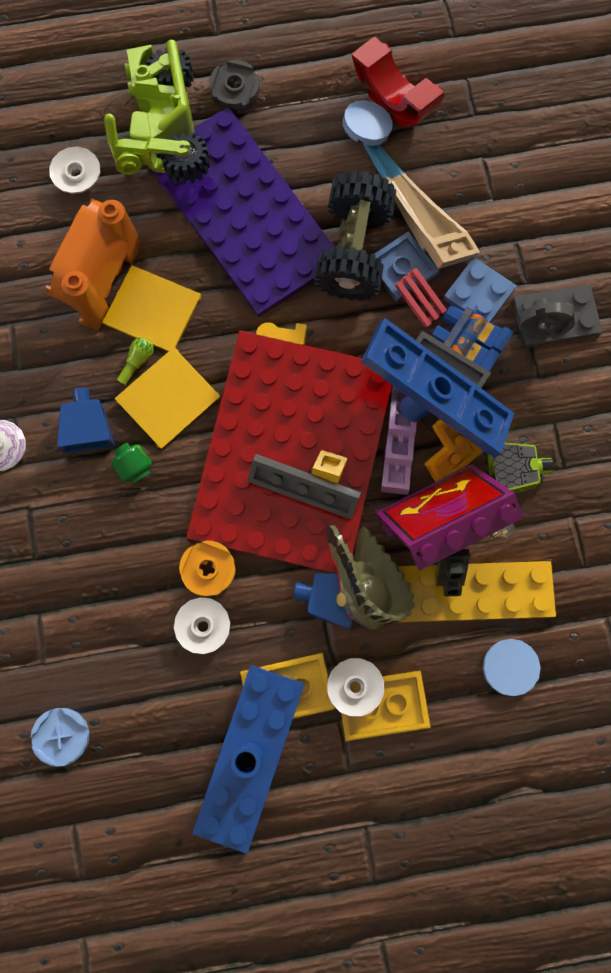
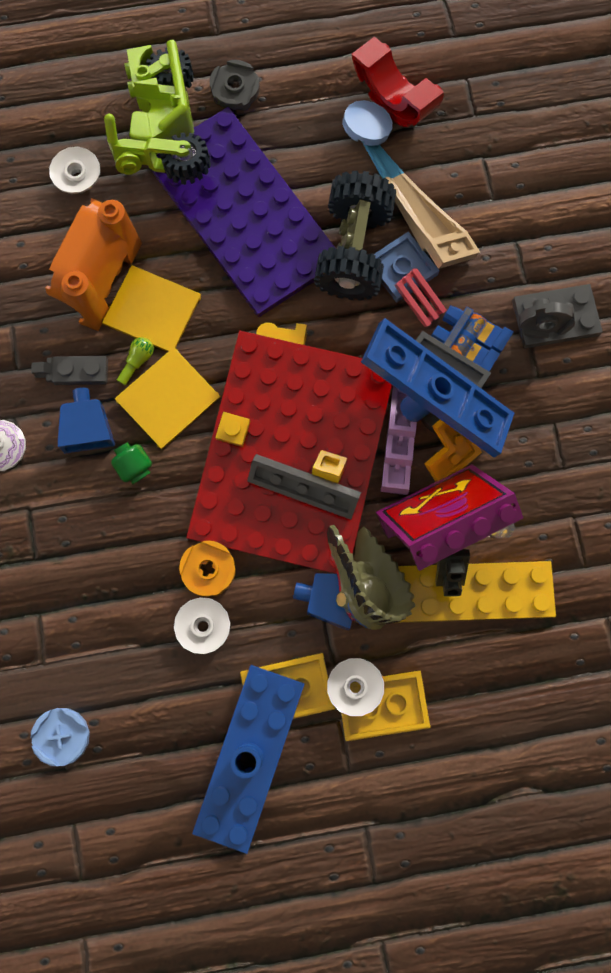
medium blue plate [443,257,517,322] -> none
light blue tile [482,639,540,696] -> none
torso [487,443,554,493] -> none
none -> dark grey hinge [31,356,108,385]
none -> yellow plate [215,412,250,447]

